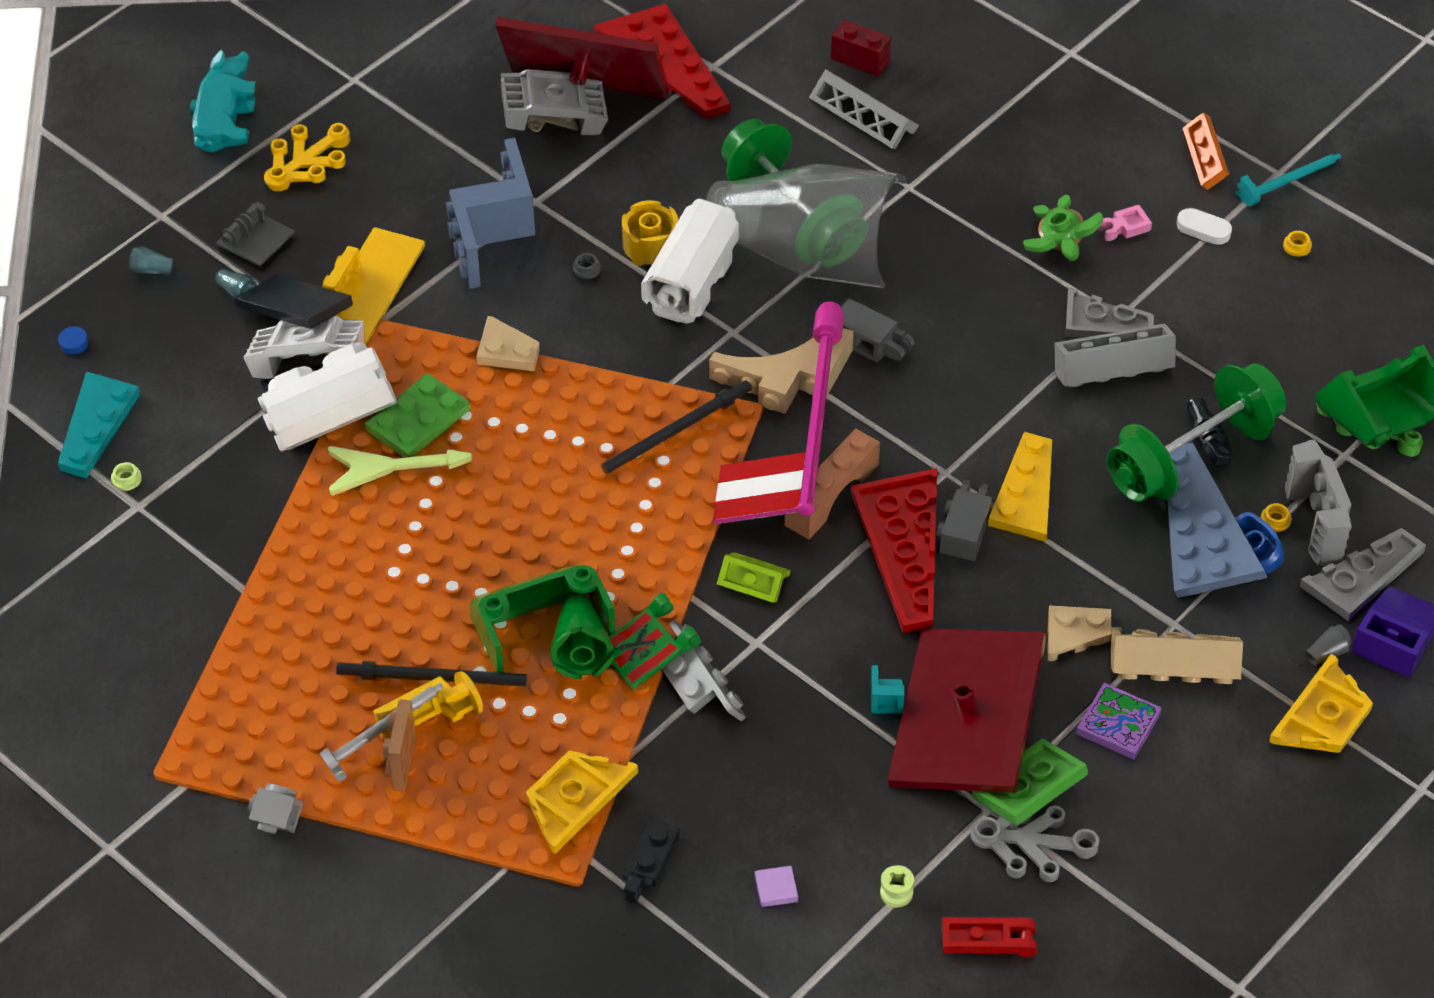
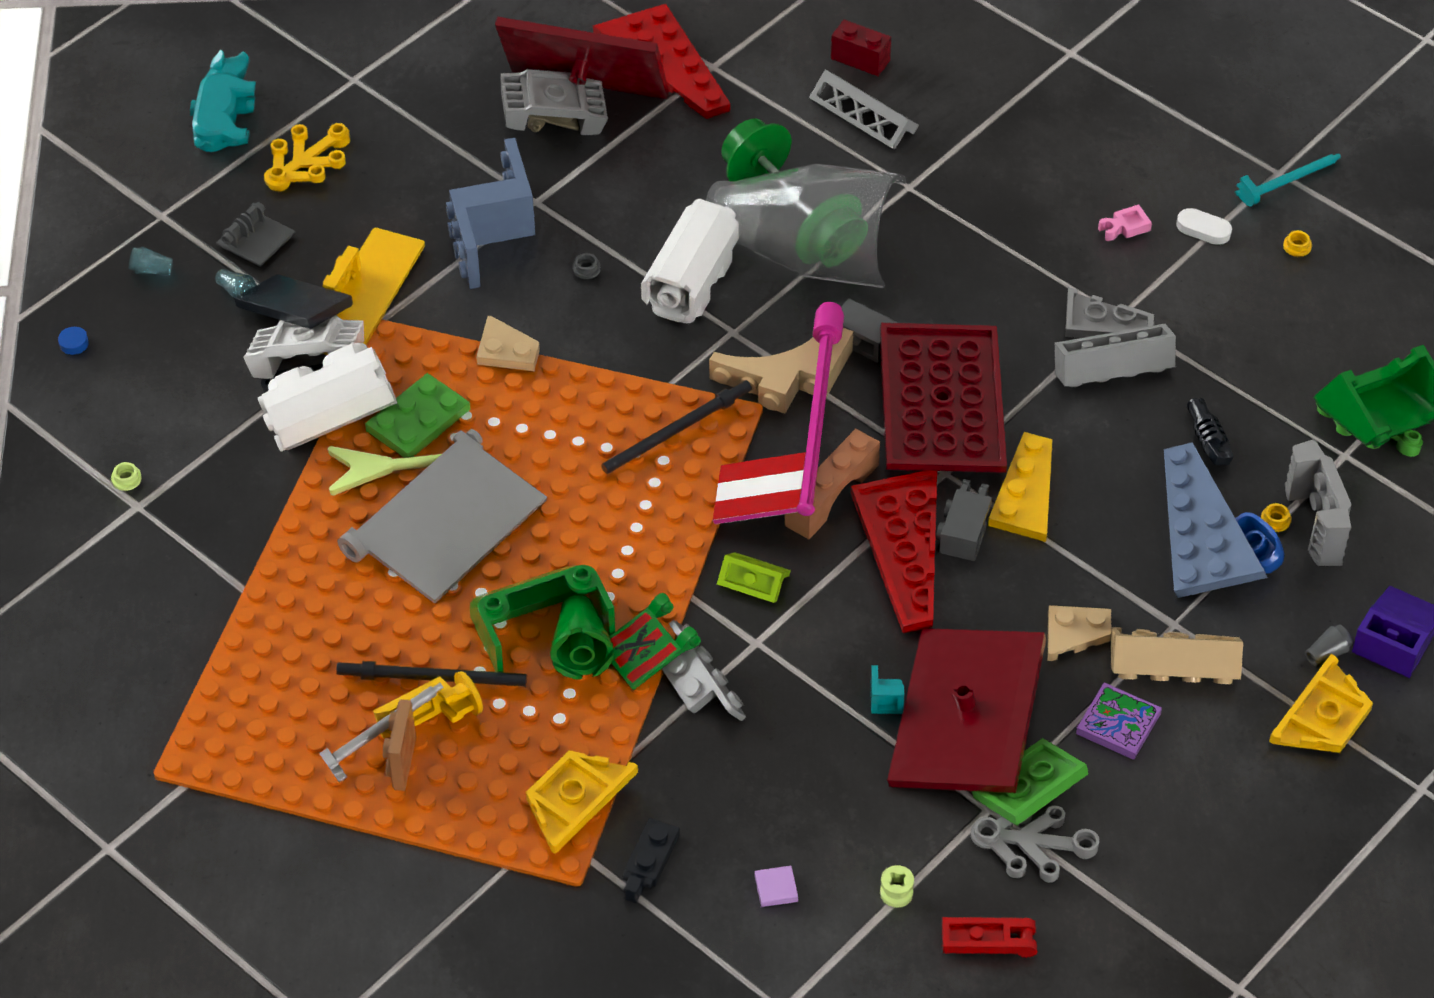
teal wing [58,371,140,478] -> none
light grey brick [248,783,304,834] -> none
yellow brick [622,200,678,266] -> none
bright green animal [1023,195,1104,261] -> none
green piece [1106,363,1286,502] -> none
orange plate [1183,112,1229,190] -> none
light grey wing [1299,528,1426,621] -> none
none -> light grey door [337,429,547,603]
none -> dark red piece [880,323,1007,473]

